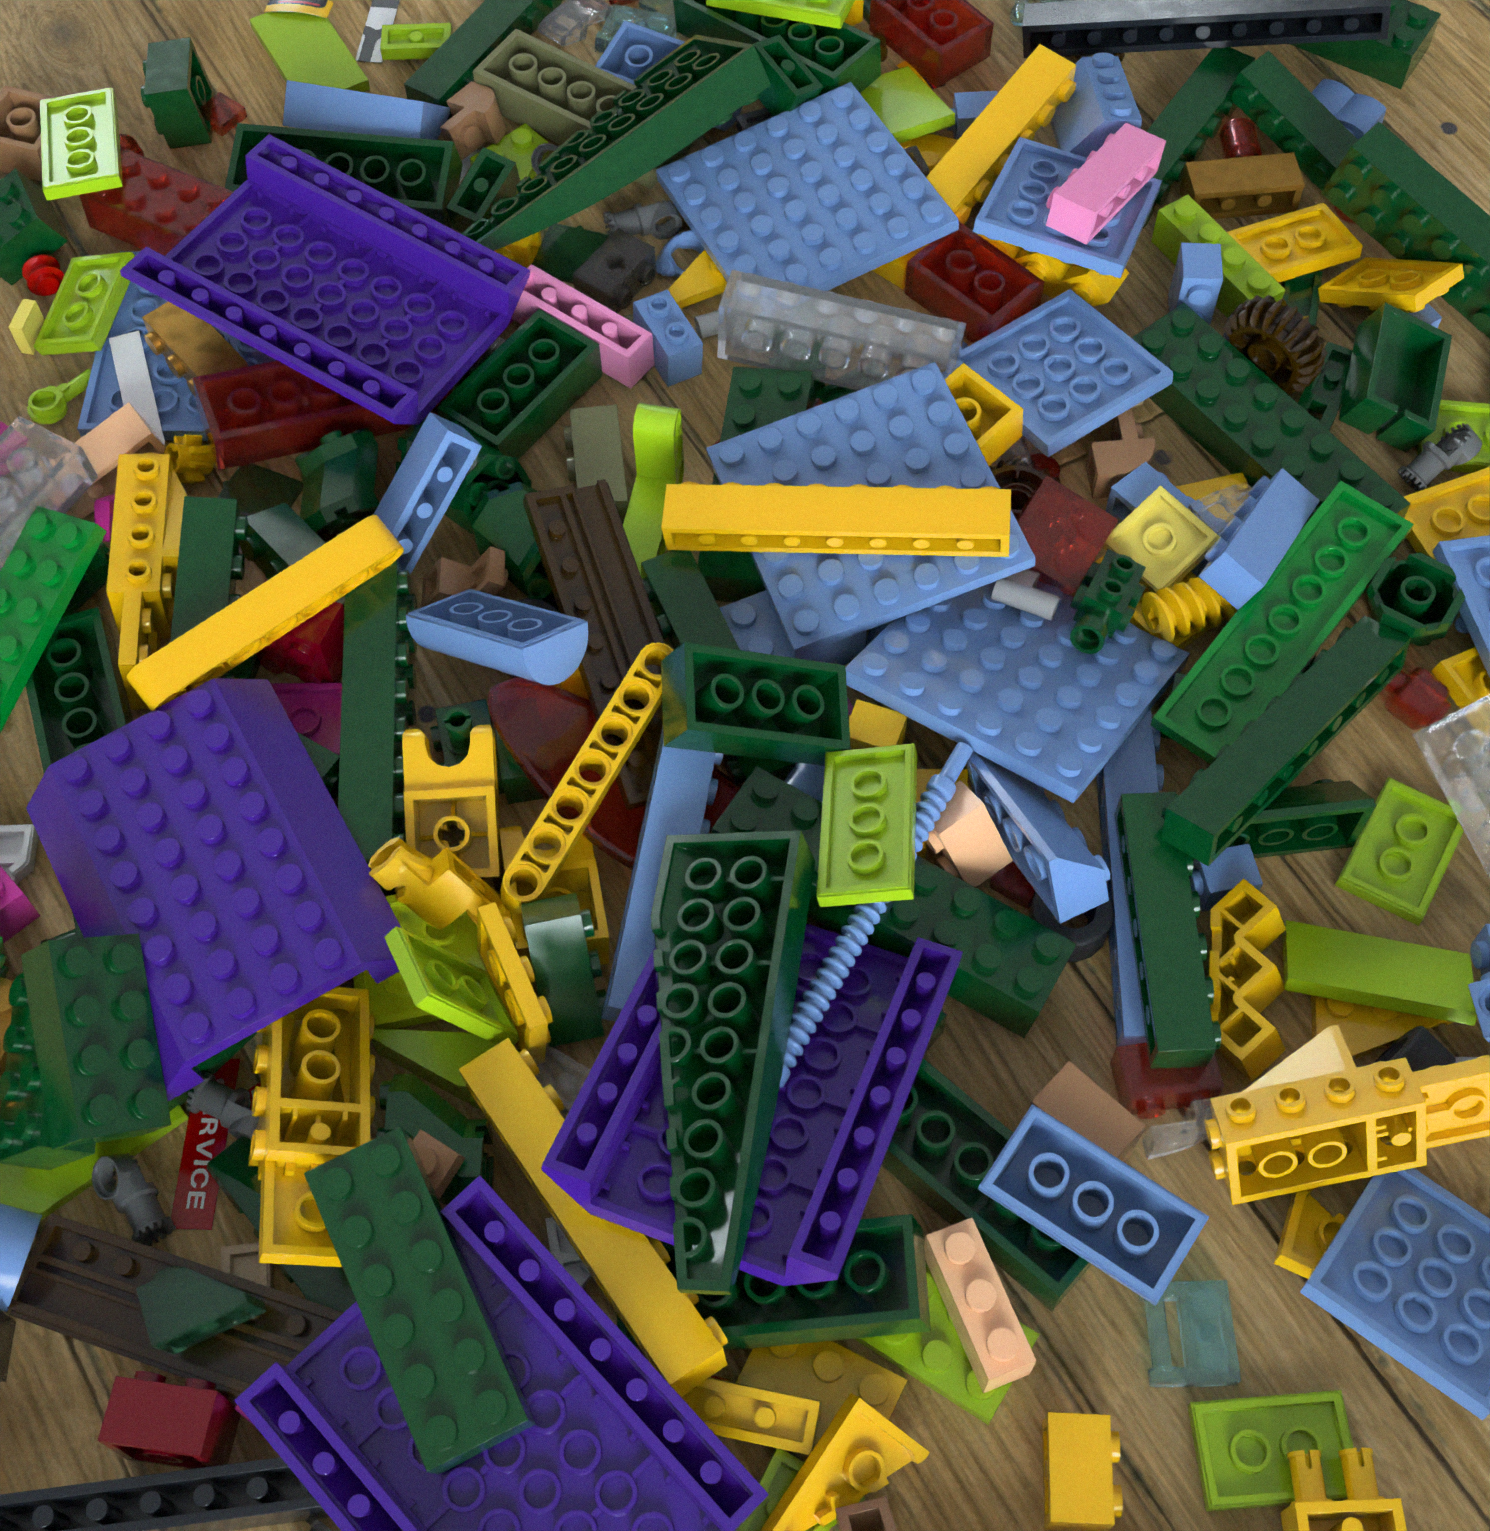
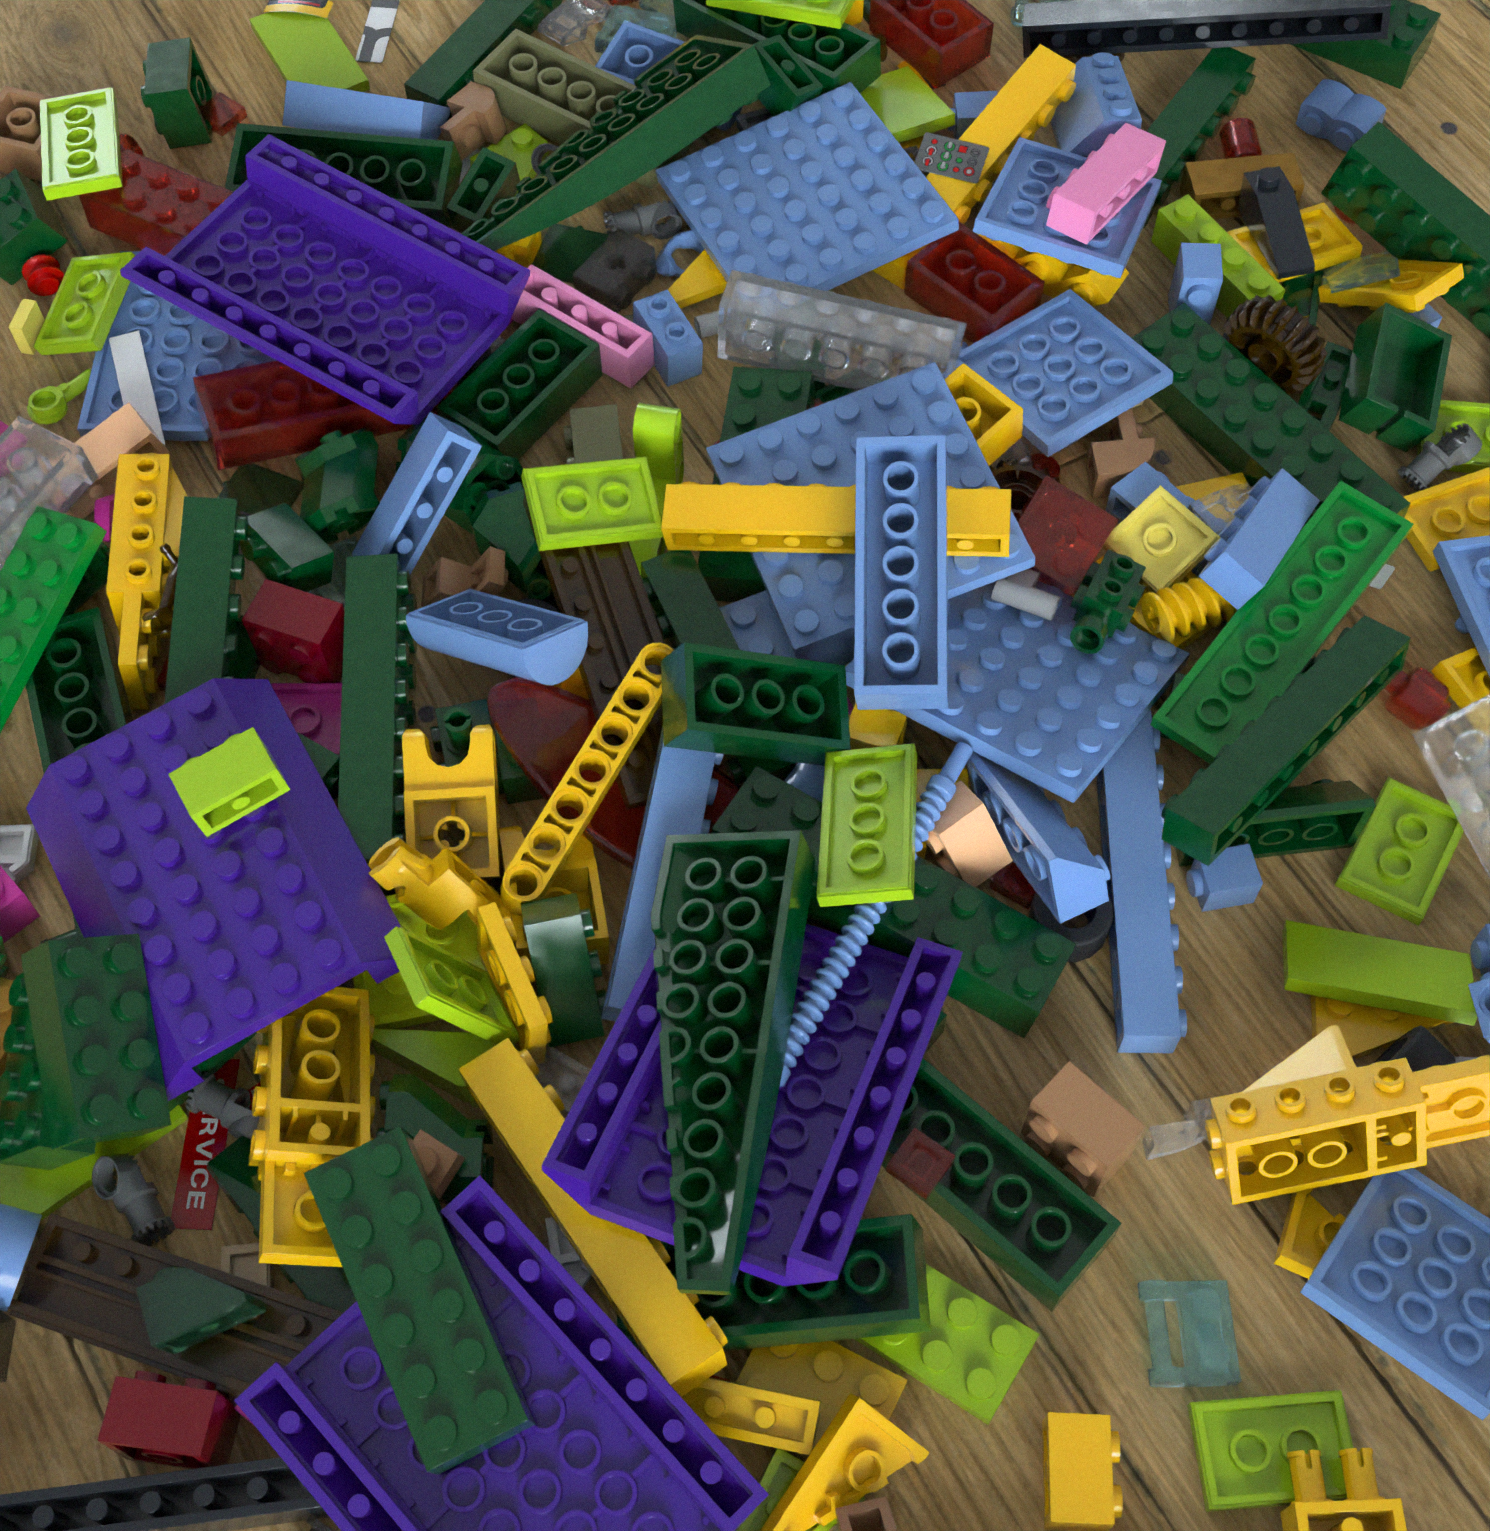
yellow beam [126,515,404,711] -> none
pearl gold brick [142,302,255,412] -> none
yellow gear [164,434,215,483] -> none
lime plate [380,23,453,60] -> none
light nougat brick [924,1218,1036,1393] -> none
medium blue brick [978,1104,1209,1306] -> none
clear red brick [1110,1043,1224,1119] -> none
dark green brick [1114,792,1221,1069] -> none
yellow brick [1209,879,1286,1082] -> none
dark green brick [1226,50,1358,191] -> none
dark green brick [1367,553,1466,646] -> none
none -> dark brown piece [142,543,178,636]
none -> lime brick [168,727,290,837]
none -> lime tile [521,456,663,551]
none -> medium blue brick [854,435,948,710]
none -> clear red tile [886,1127,955,1200]
none -> dark grey sticker [915,132,989,184]
none -> black slope [1238,166,1315,279]
none -> clear light blue piece [1322,251,1400,293]

